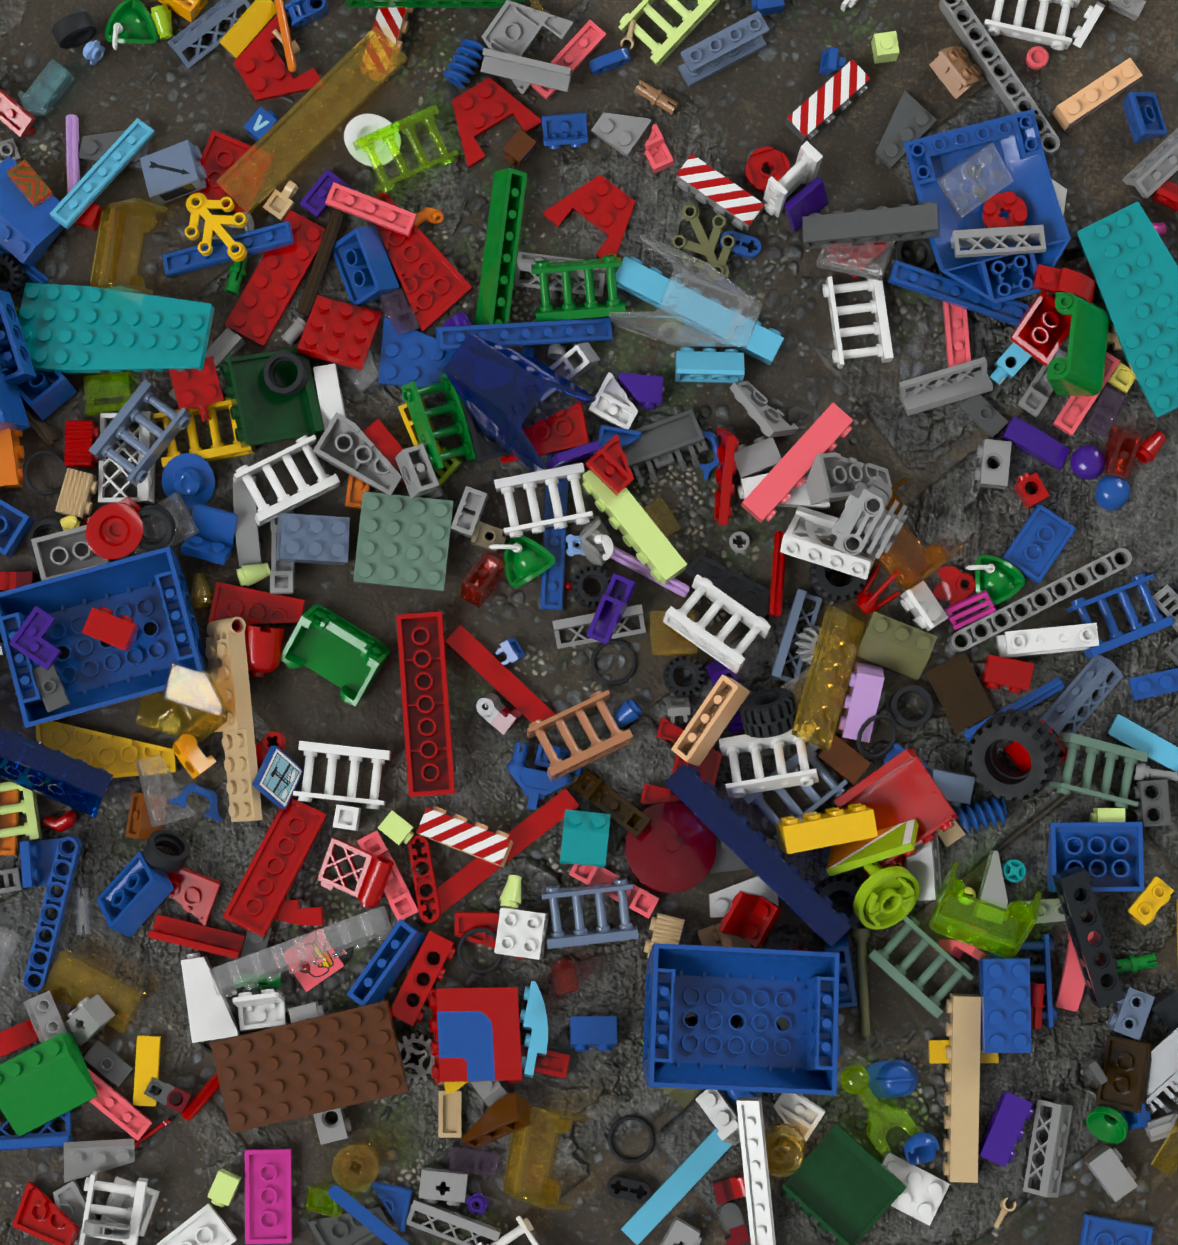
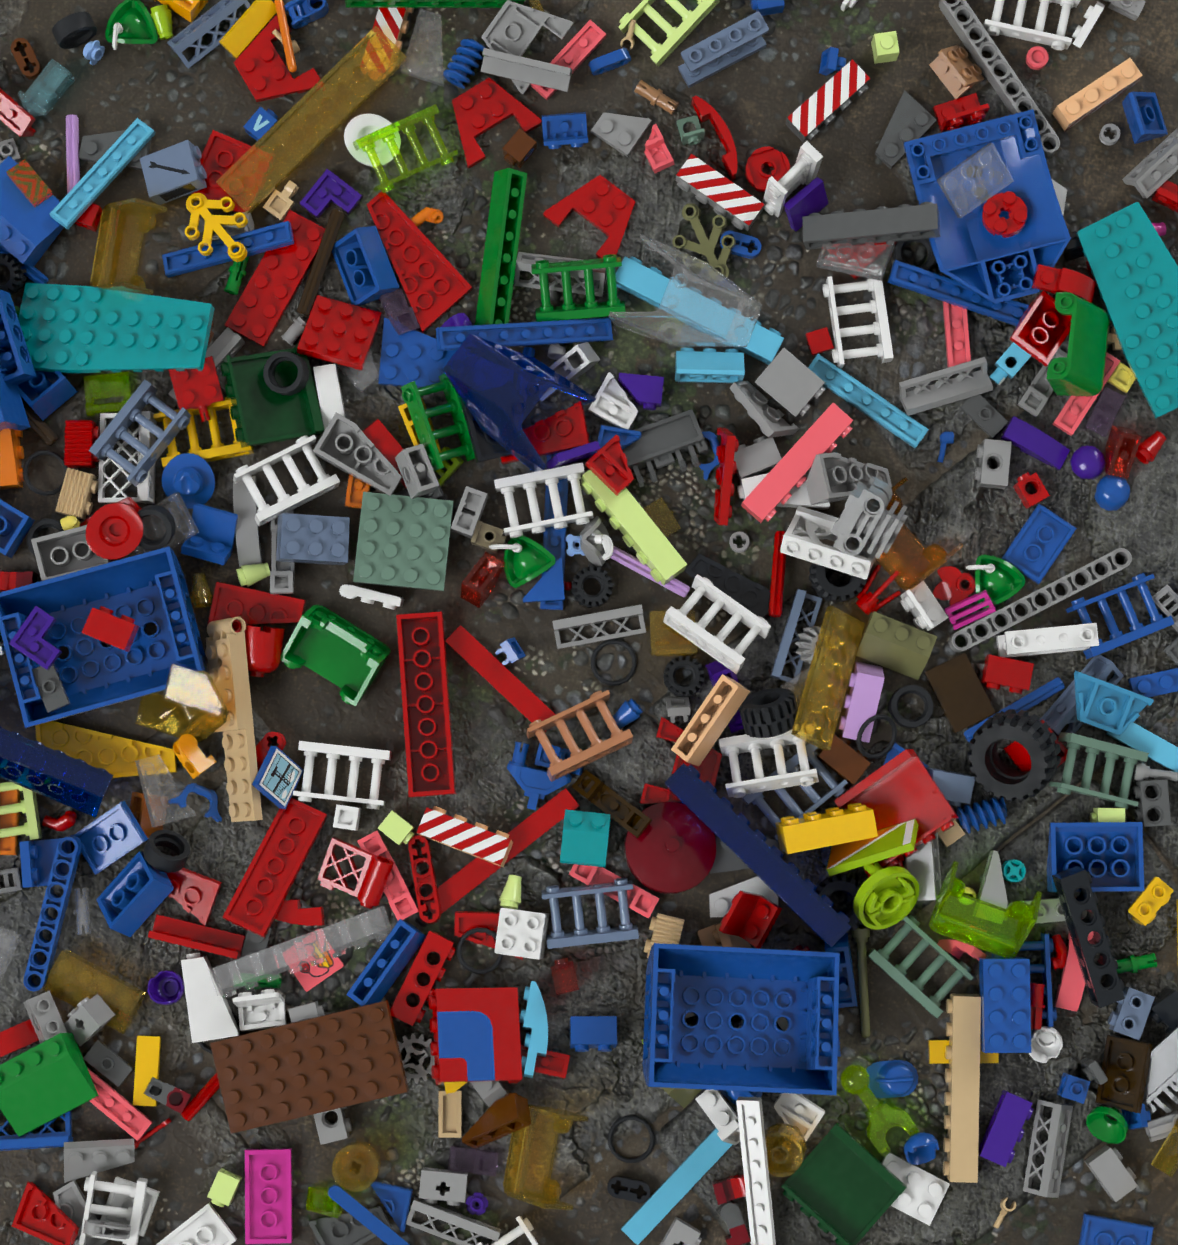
coral plate [325,182,417,237] -> none
leg [476,693,523,735] -> none
dark purple slope [586,573,637,645] -> none
light grey fence [950,225,1046,258] -> none
none -> reddish brown beam [11,38,42,80]
none -> tile [74,801,148,875]
none -> dark purple hair [147,971,185,1006]
none -> white hinge [339,584,404,610]
none -> clear wing [401,9,444,86]
none -> blue tile [523,558,565,603]
none -> sand green bracket [676,115,705,145]
none -> red slope [691,95,737,181]
none -> light grey brick [755,348,826,417]
none -> red tile [805,327,834,356]
none -> medium azure tile [808,354,929,448]
none -> red bracket [933,93,990,133]
none -> blue hand [937,432,954,463]
none -> white hair [1029,1026,1063,1063]
none -> red arm [1050,934,1068,970]
none -> blue brick [1057,1072,1090,1104]
none -> dark azure wing [1074,670,1154,736]
none -> light grey bush [1099,123,1120,146]

